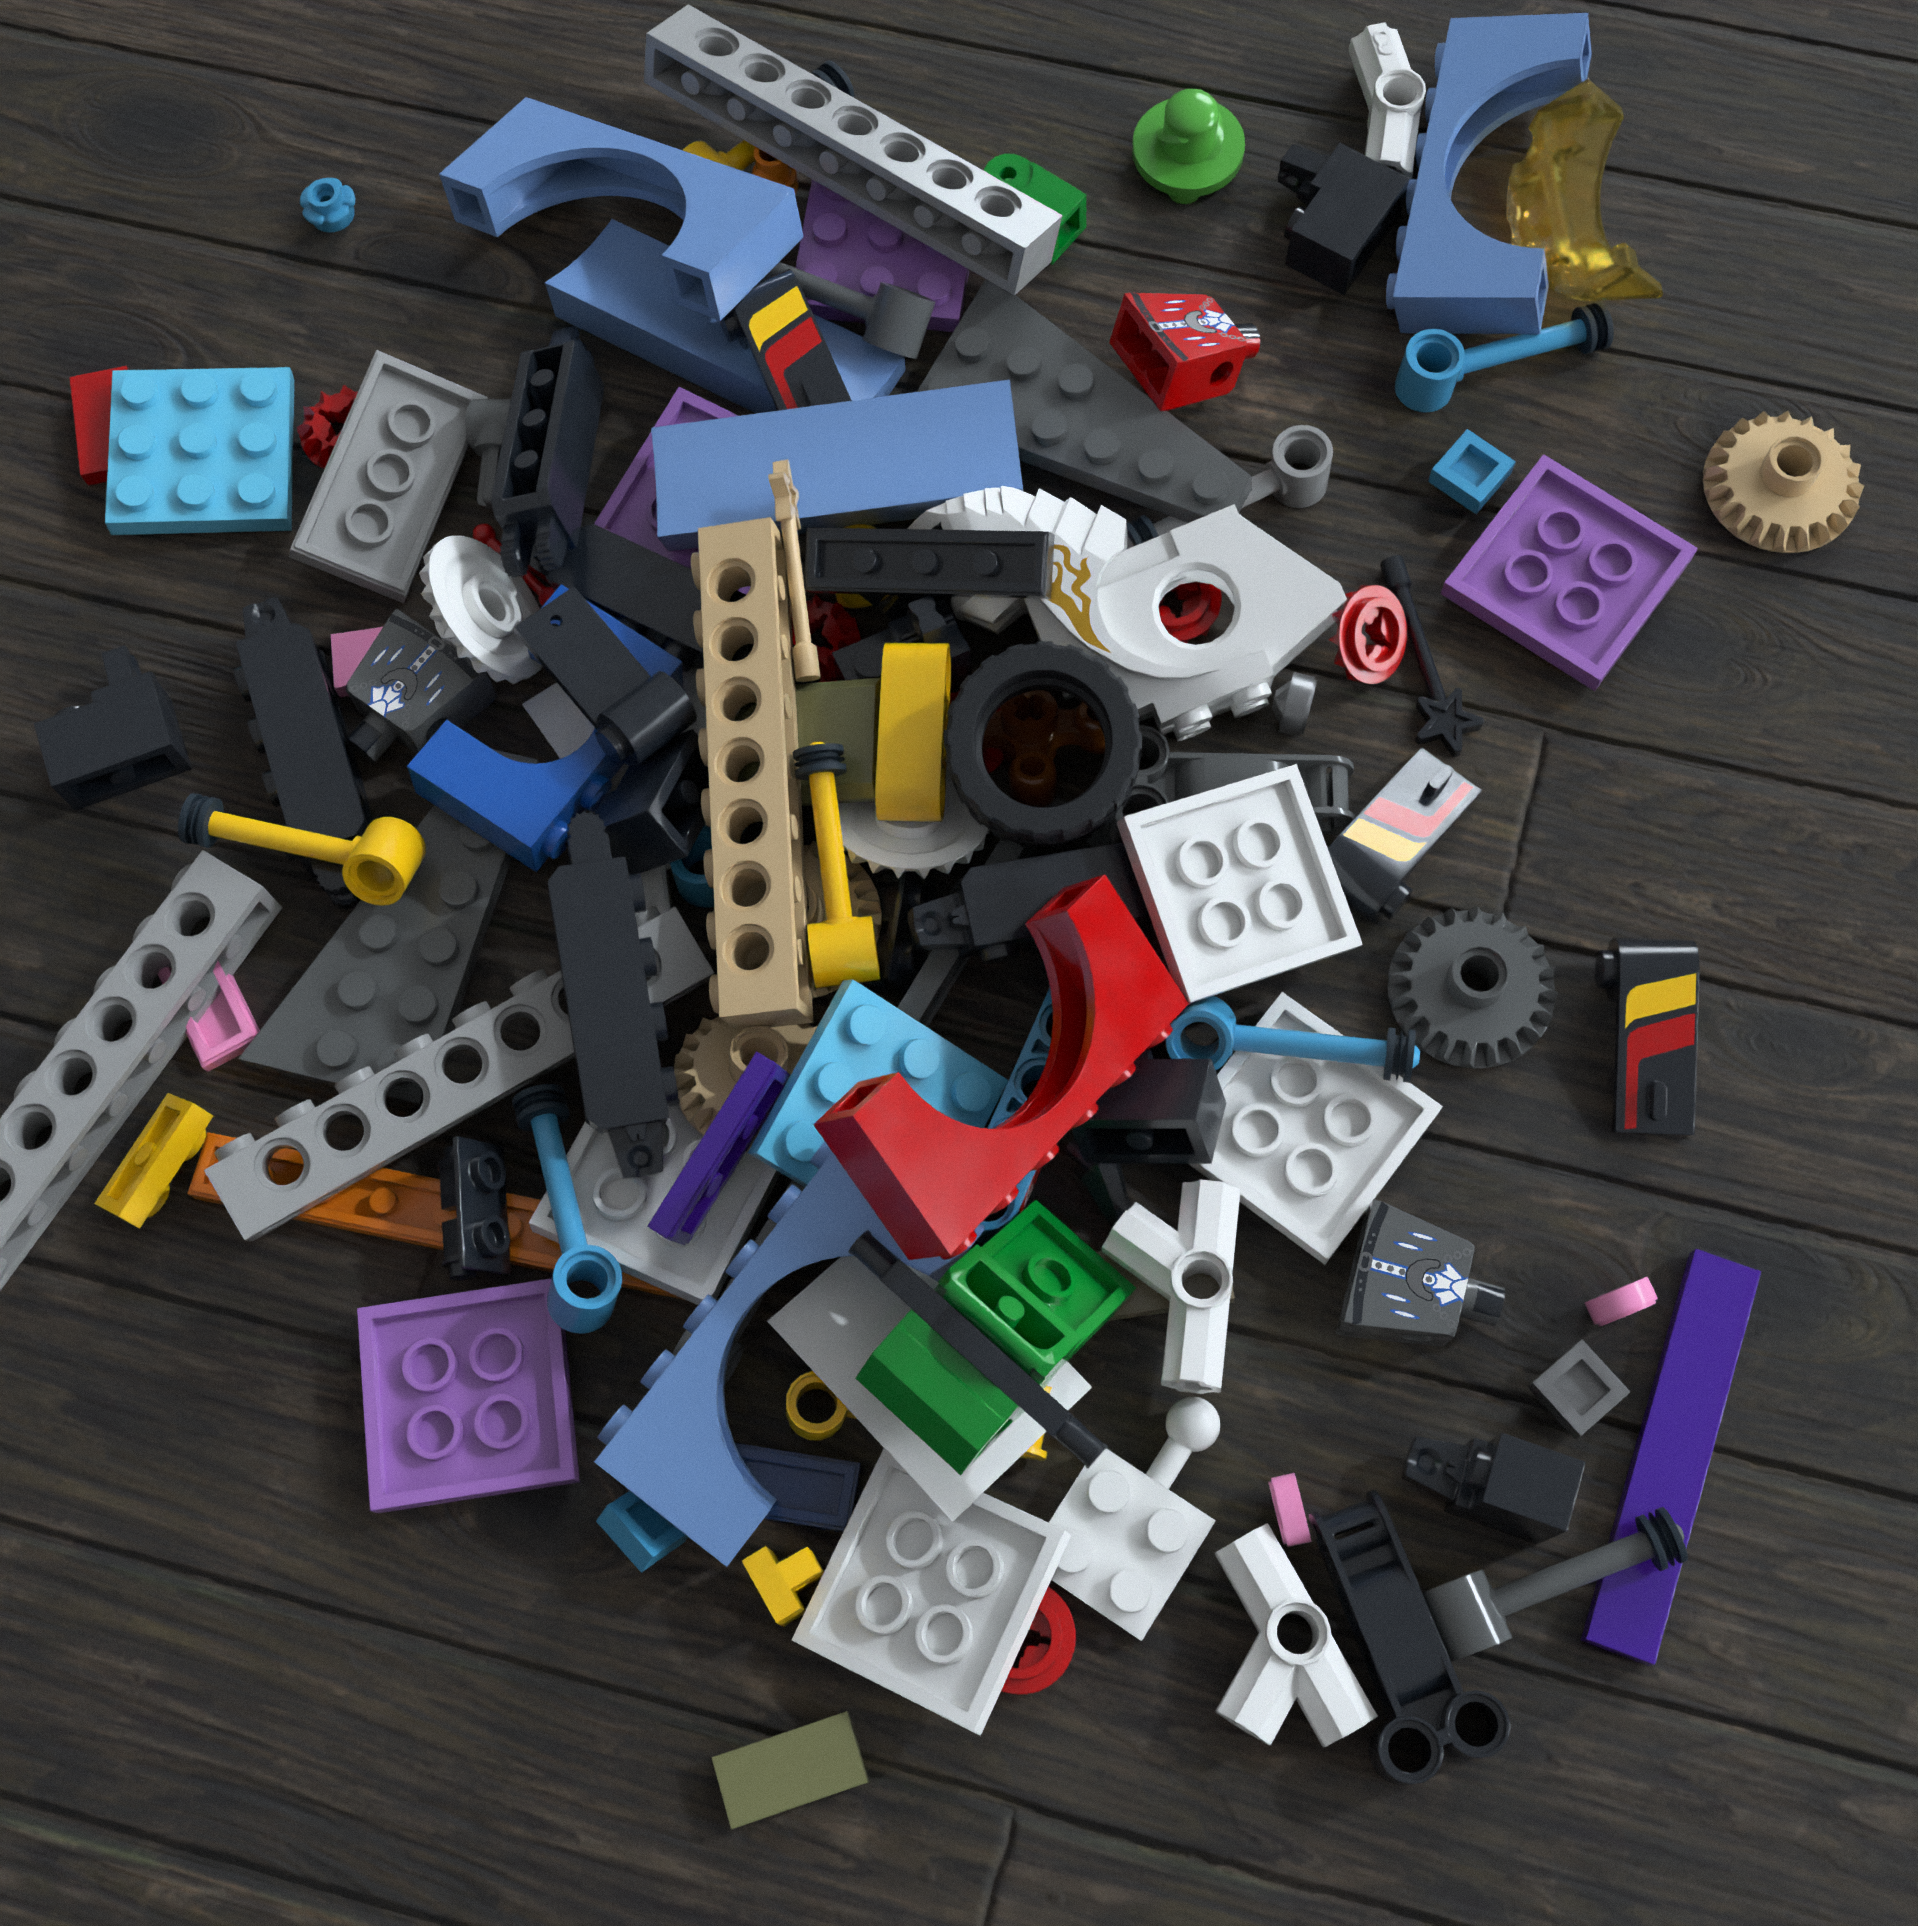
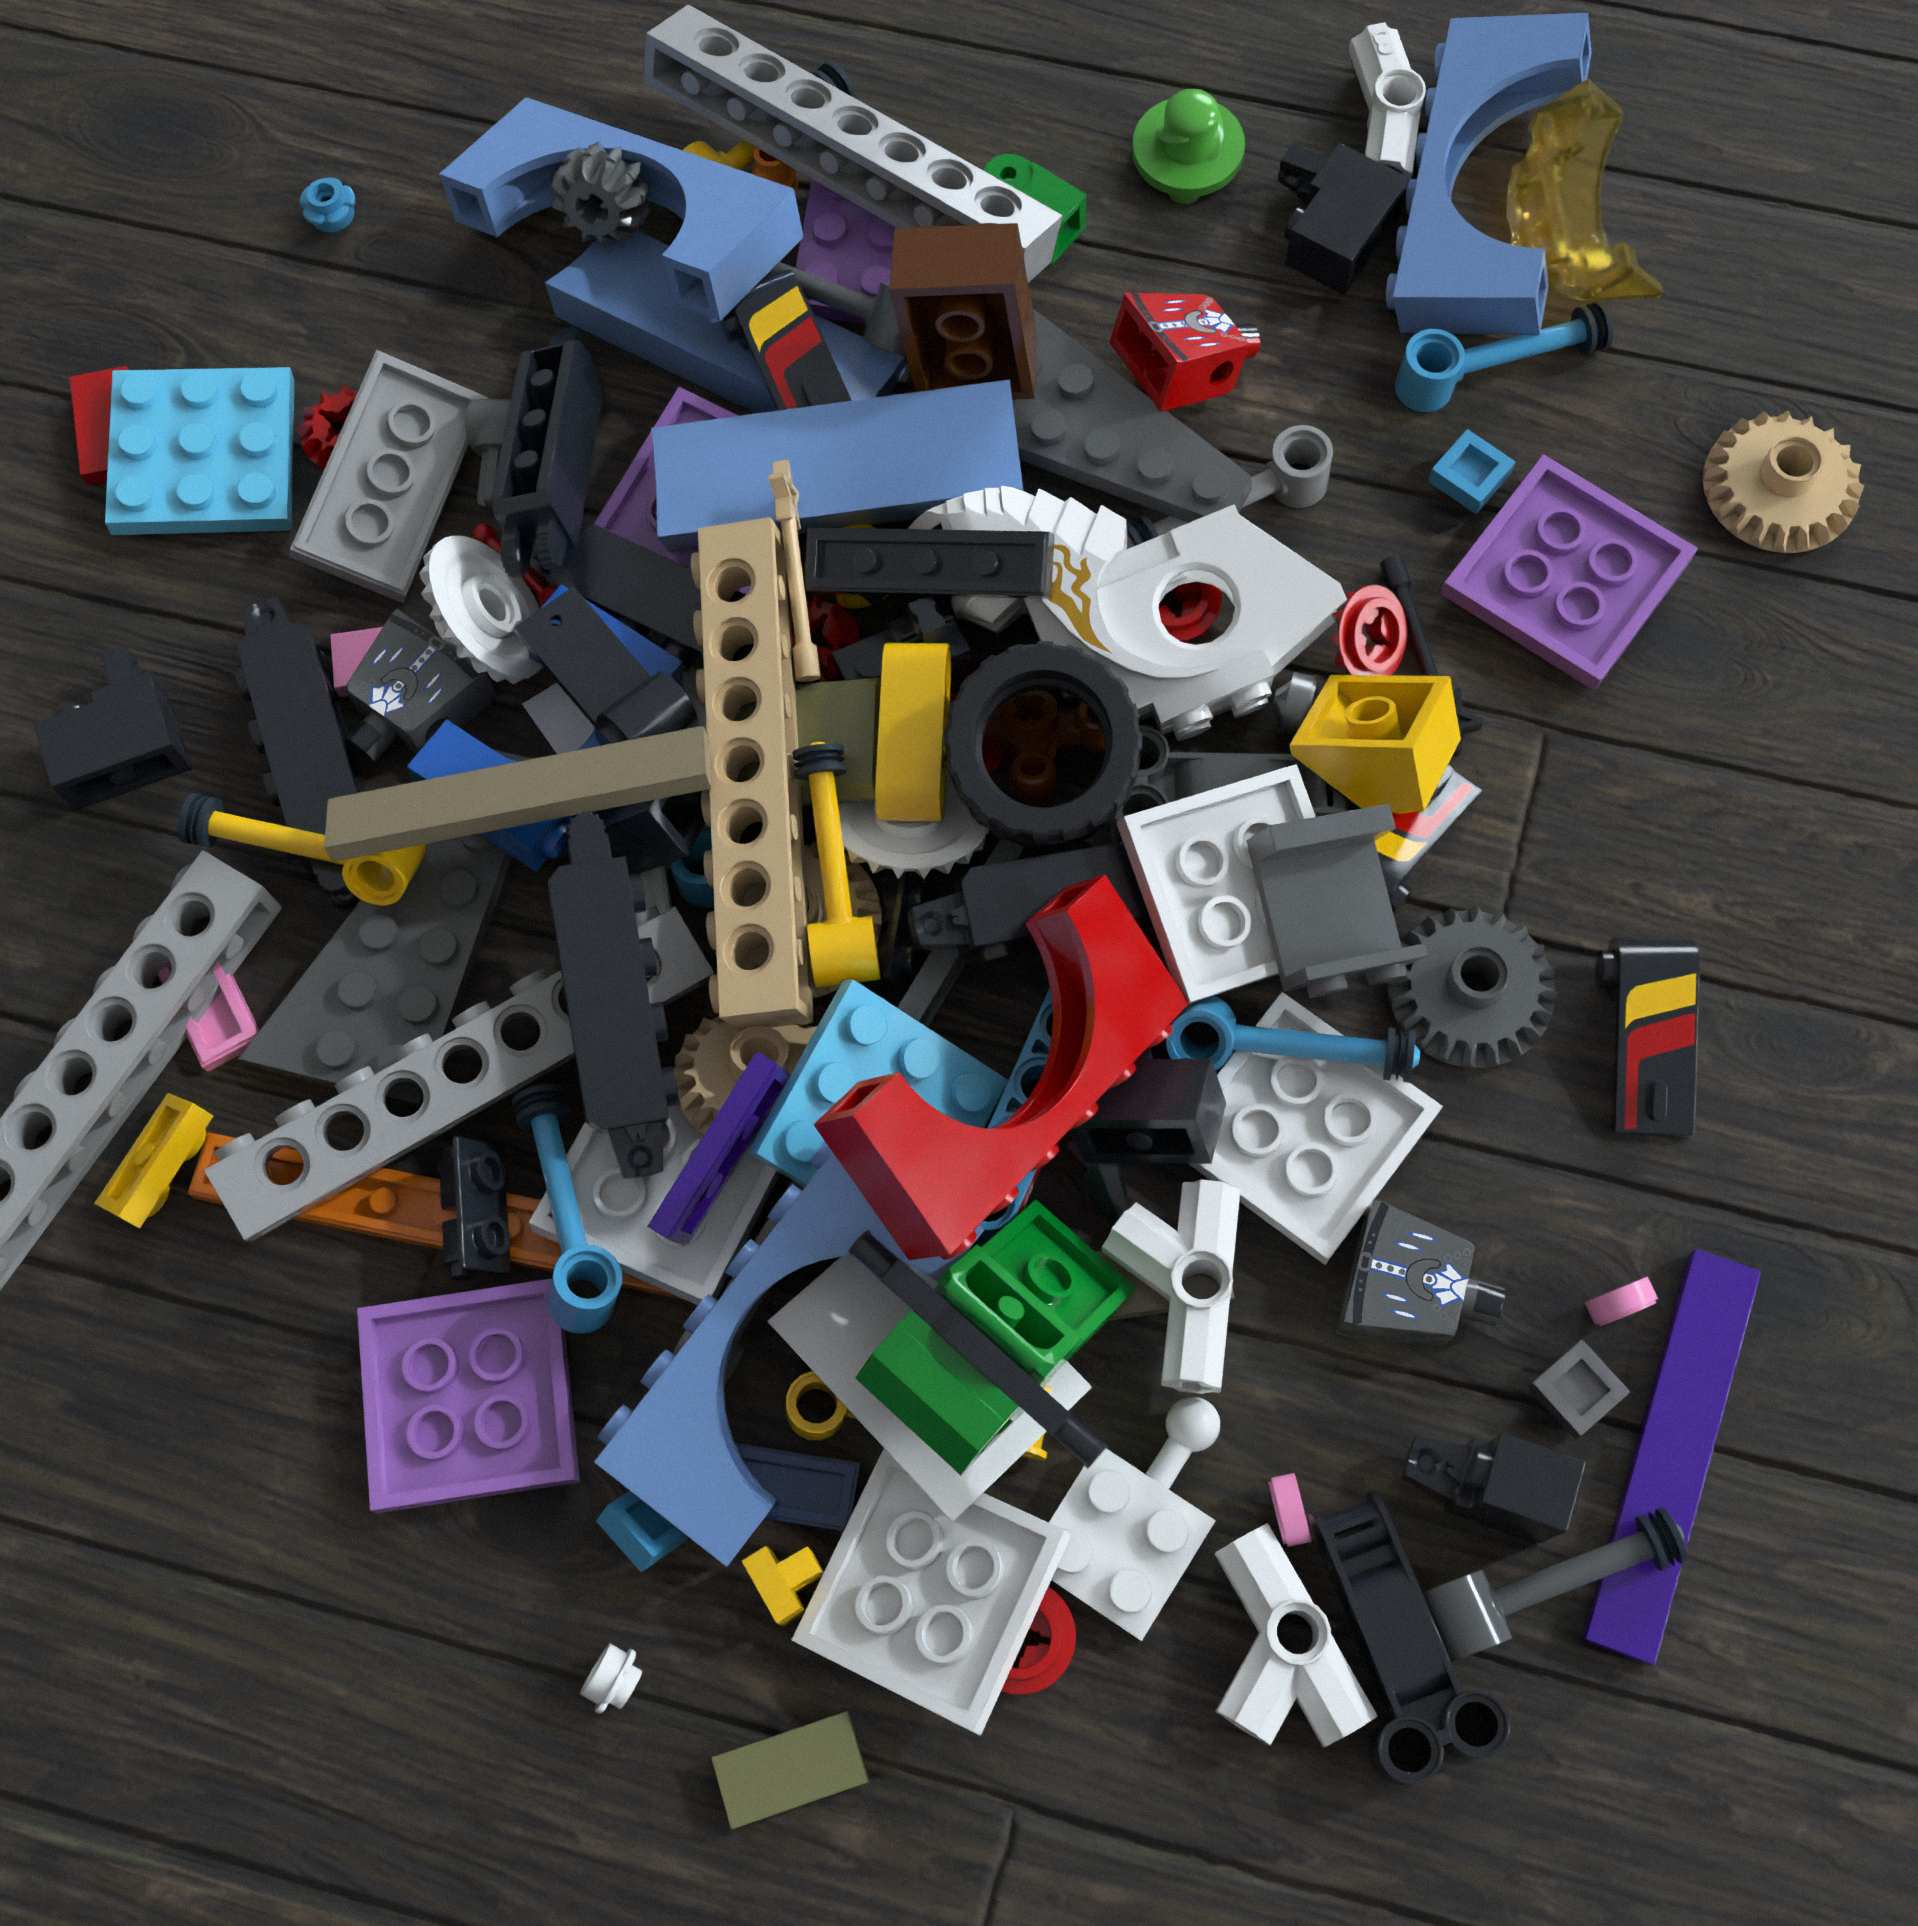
none -> dark tan tile [324,726,712,862]
none -> dark grey gear [551,141,652,249]
none -> white plate [580,1643,642,1714]
none -> reddish brown brick [889,223,1038,400]
none -> dark grey panel [1246,804,1428,998]
none -> yellow slope [1290,675,1461,814]

